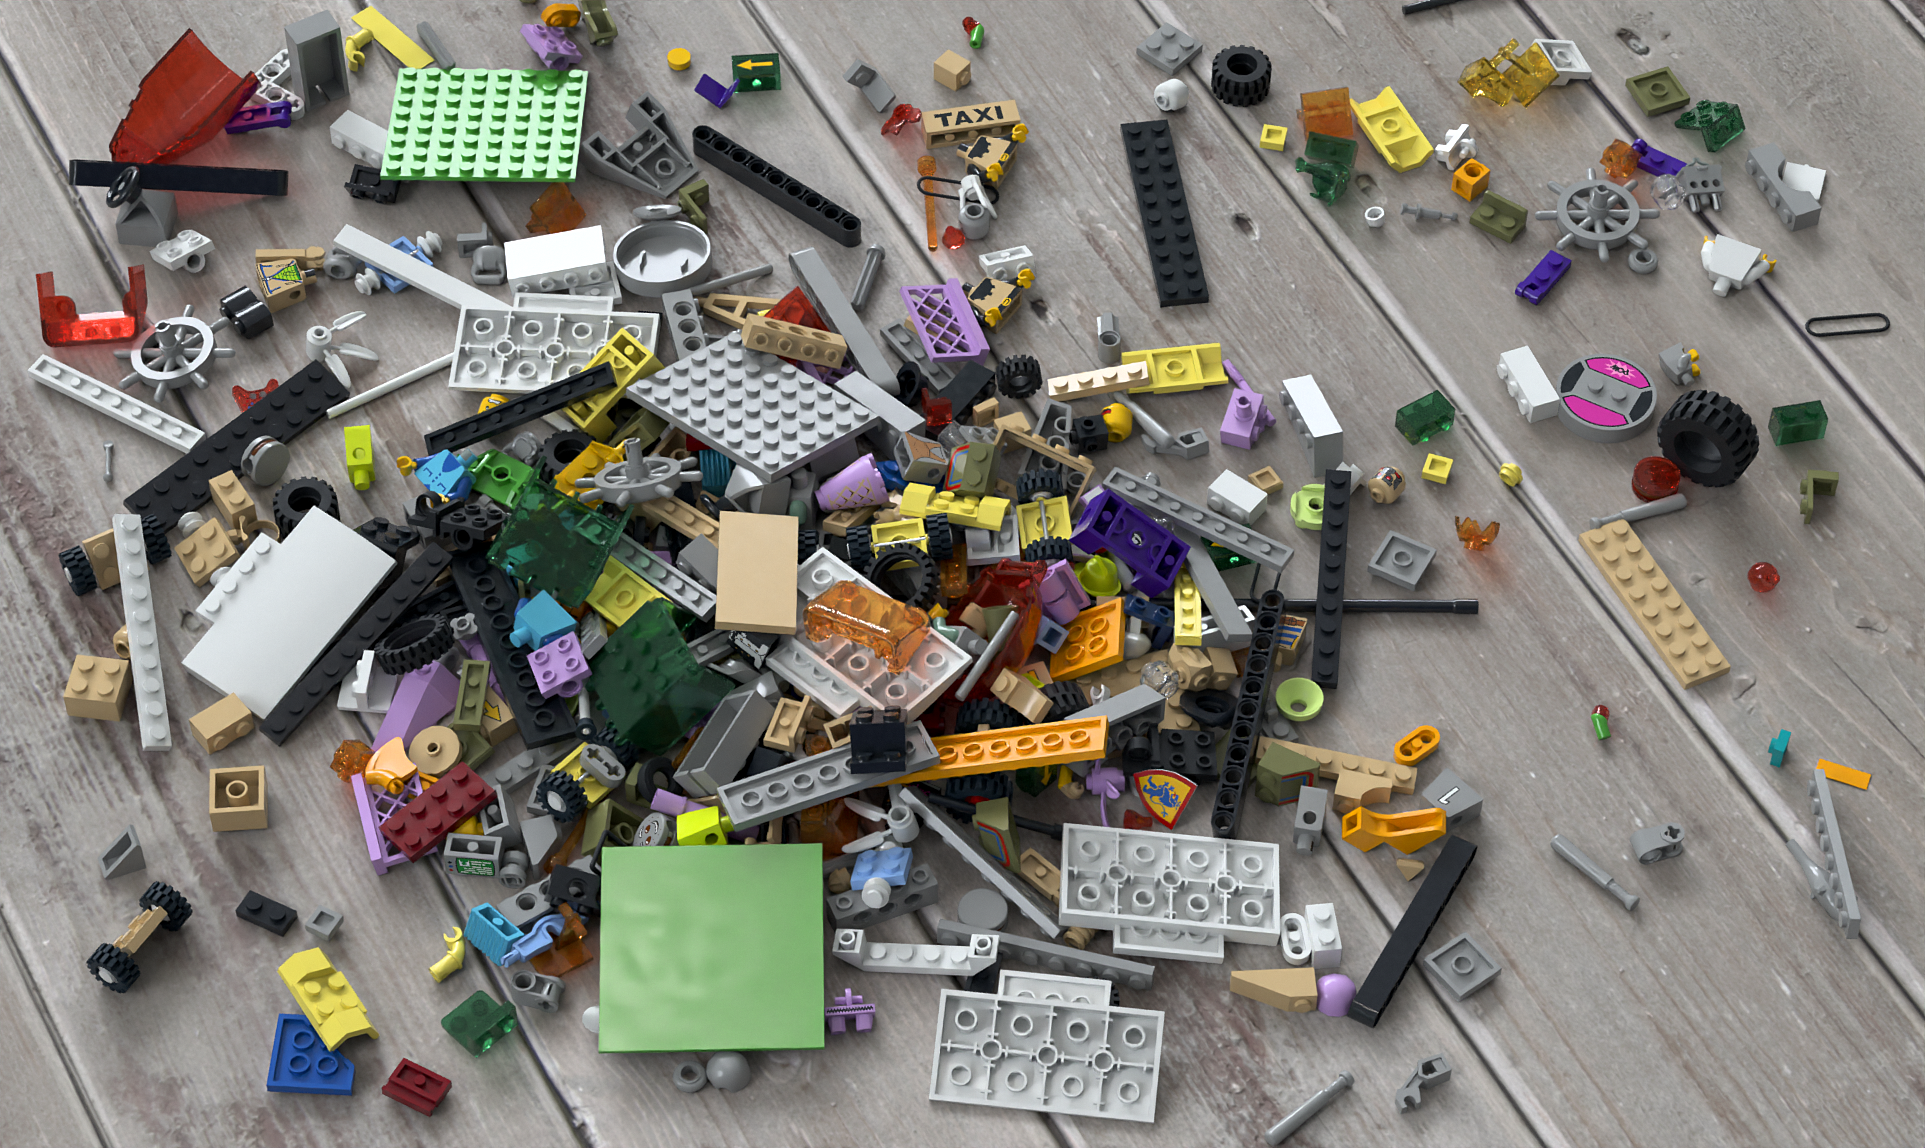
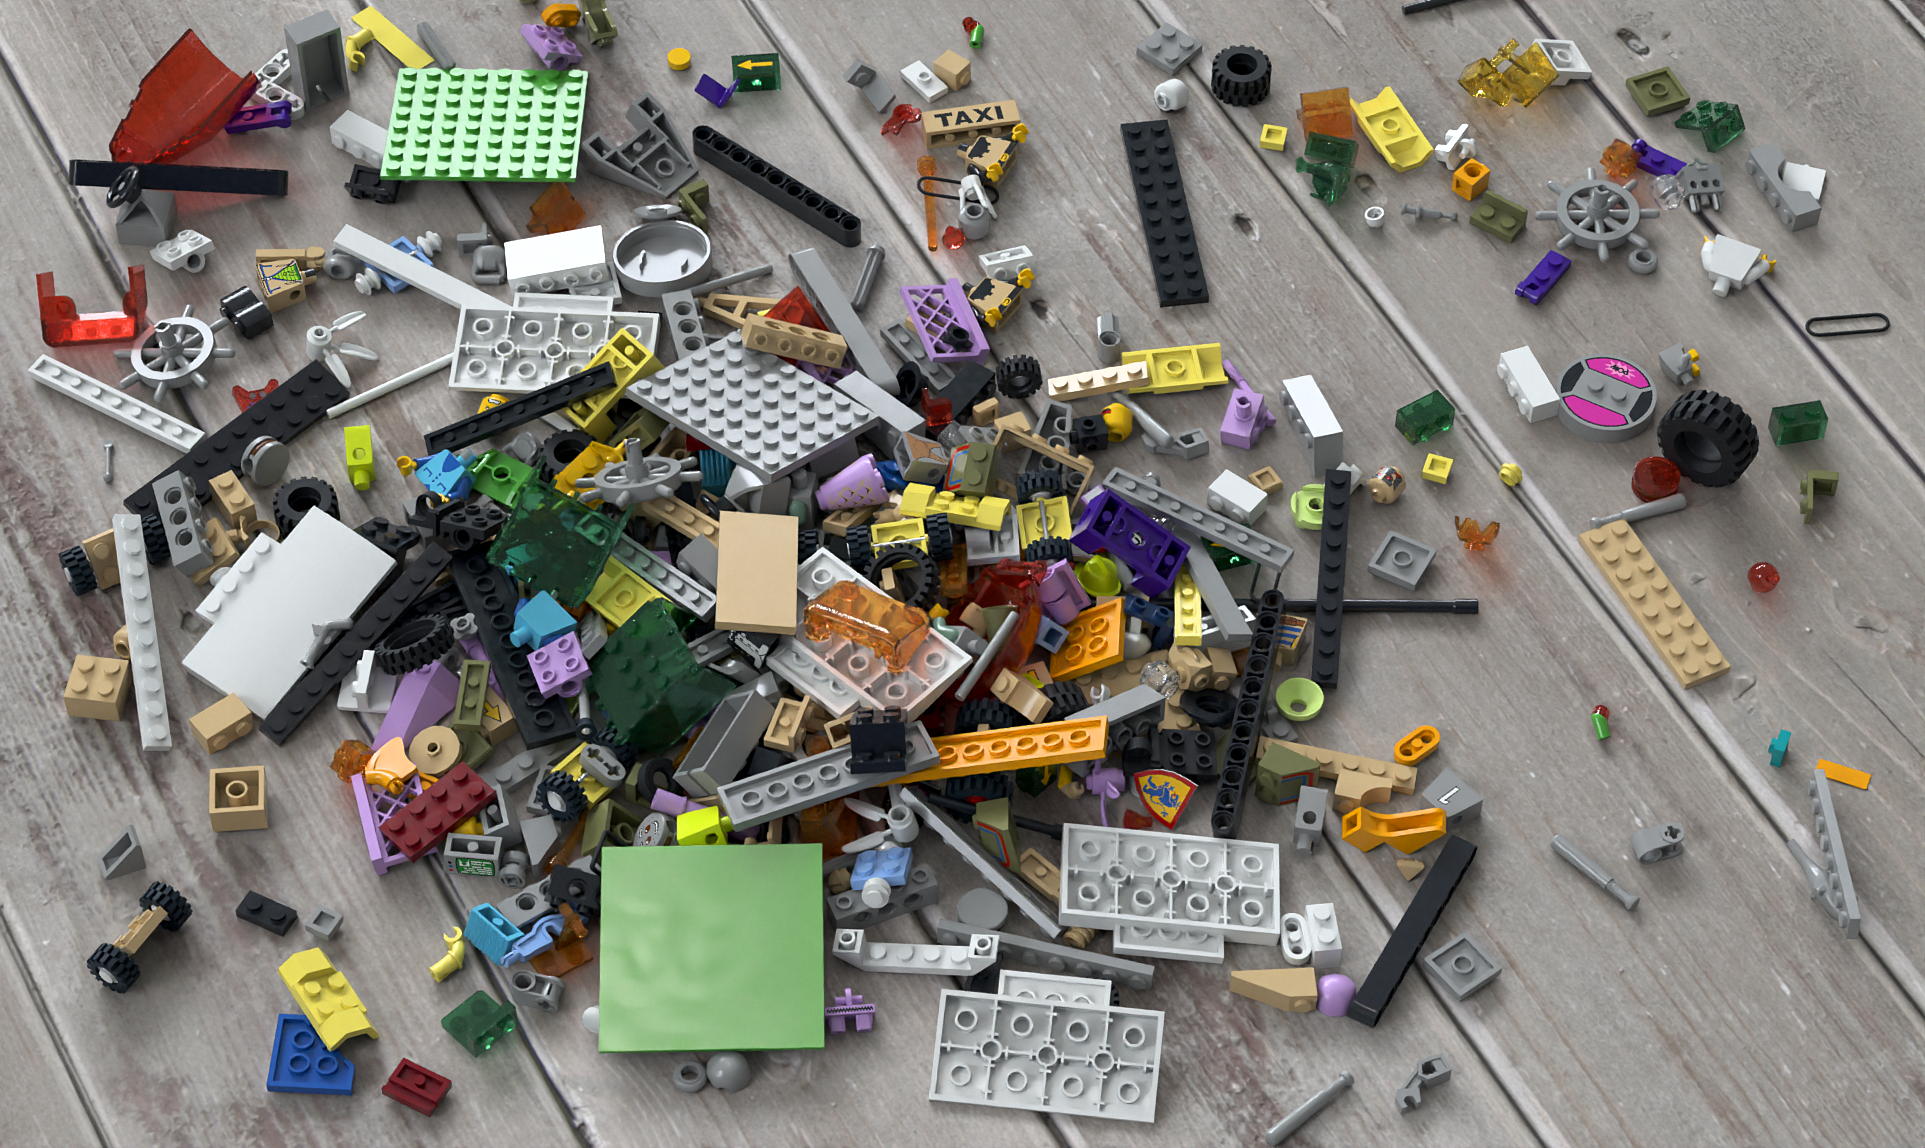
none -> light grey brick [152,470,214,577]
none -> light grey piece [300,617,354,669]
none -> tan plate [879,567,906,604]
none -> white plate [900,60,948,103]
none -> black plate [942,327,974,352]

